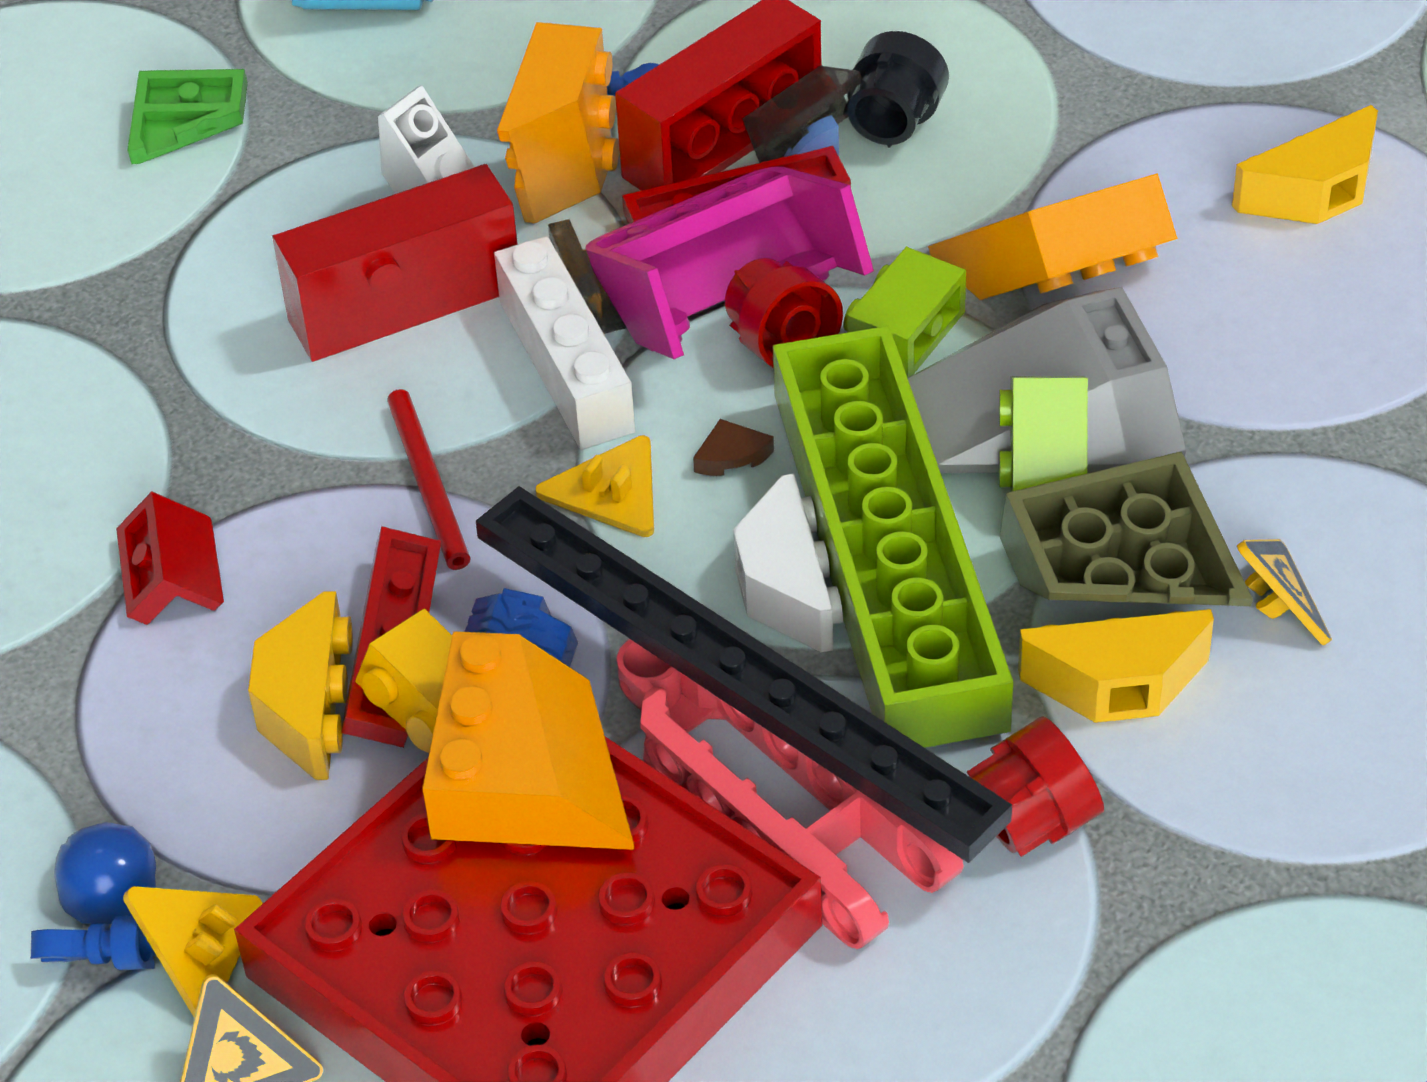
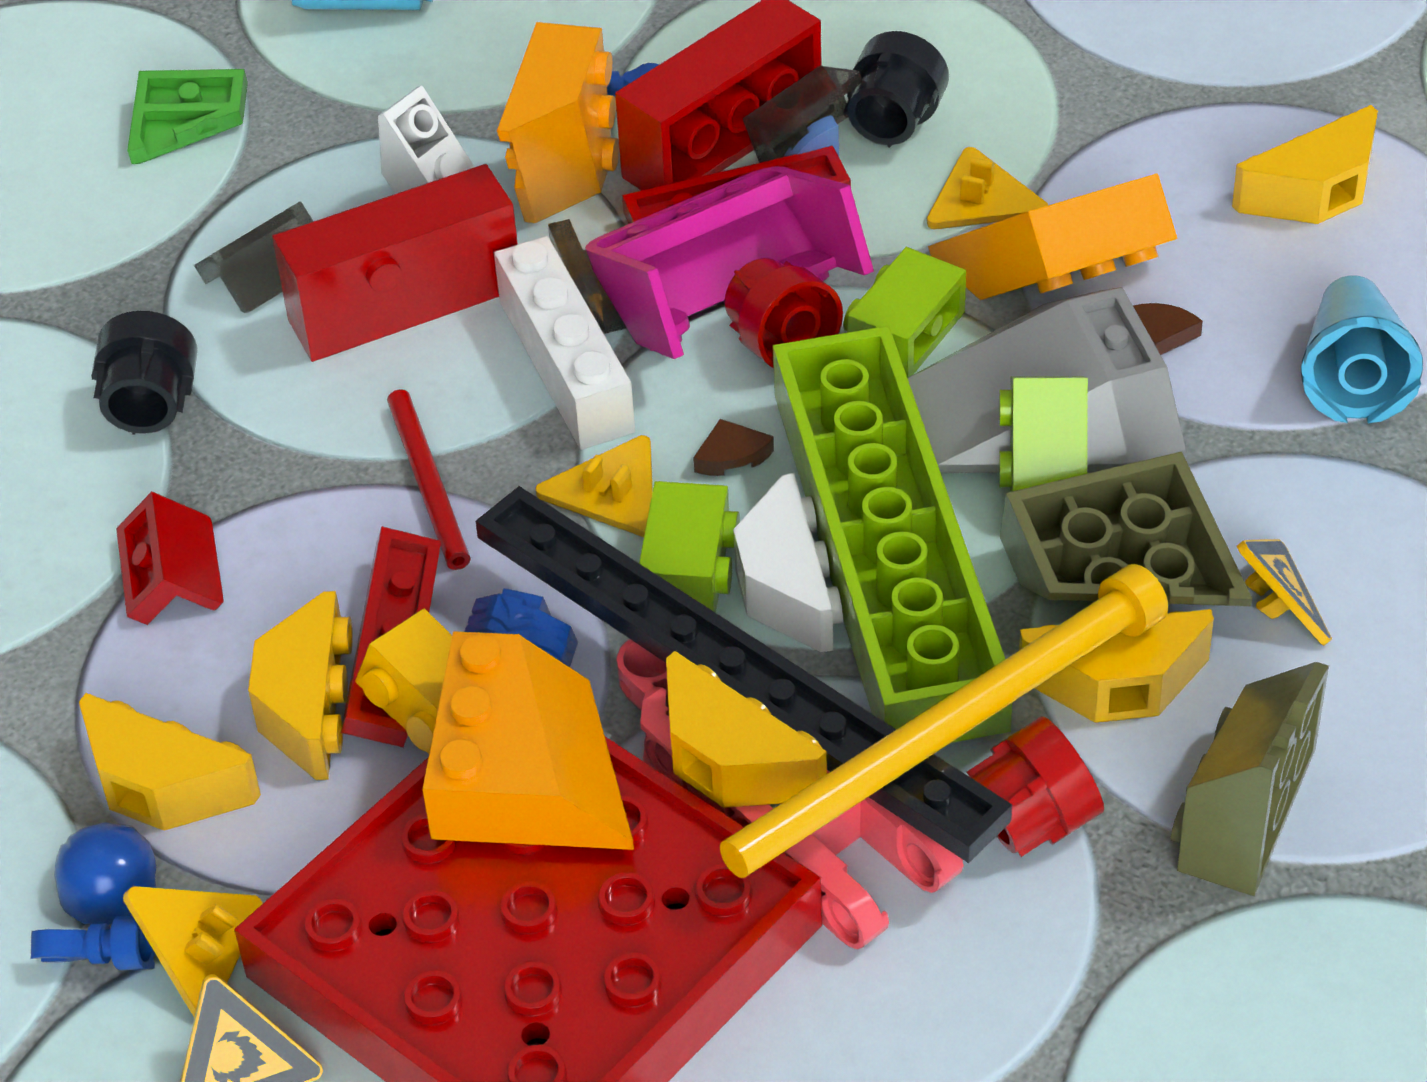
none -> yellow slope [79,693,261,831]
none -> black piece [91,311,198,435]
none -> clear smoke panel [194,201,314,313]
none -> lime brick [639,481,740,613]
none -> yellow slope [666,651,827,808]
none -> yellow piece [720,564,1168,878]
none -> yellow piece [927,147,1048,229]
none -> reddish brown tile [1133,303,1203,355]
none -> olive wedge [1171,662,1329,896]
none -> medium azure cone [1301,275,1423,424]

